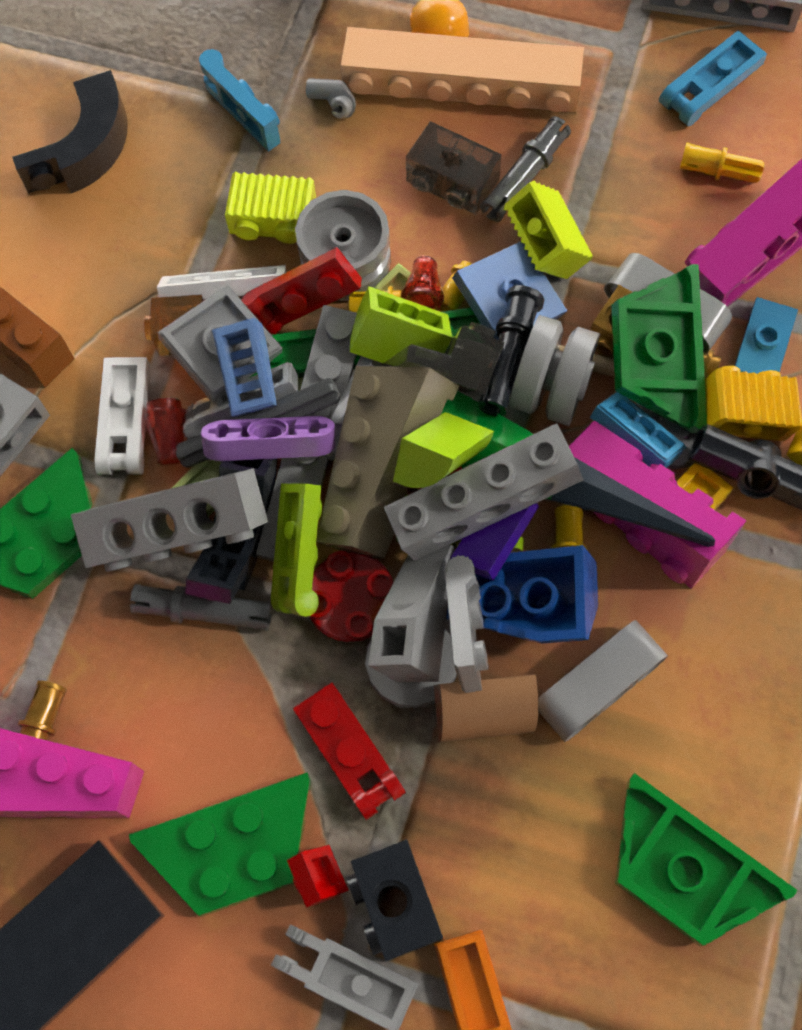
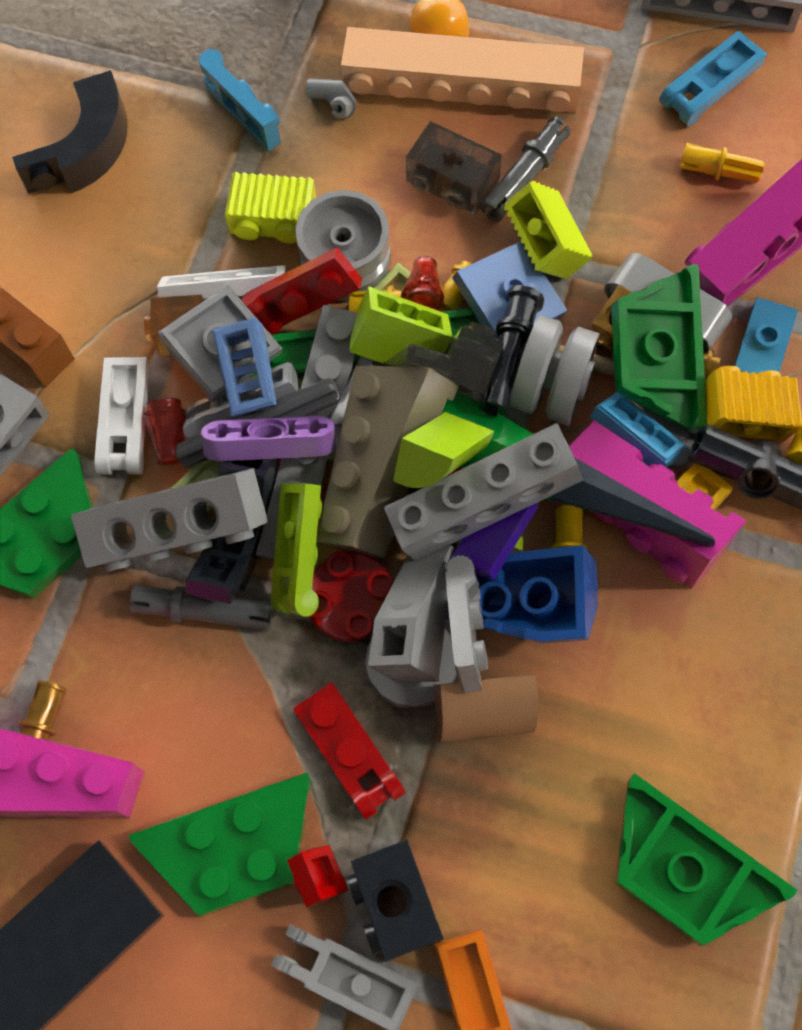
light grey beam [538,620,668,742] -> none

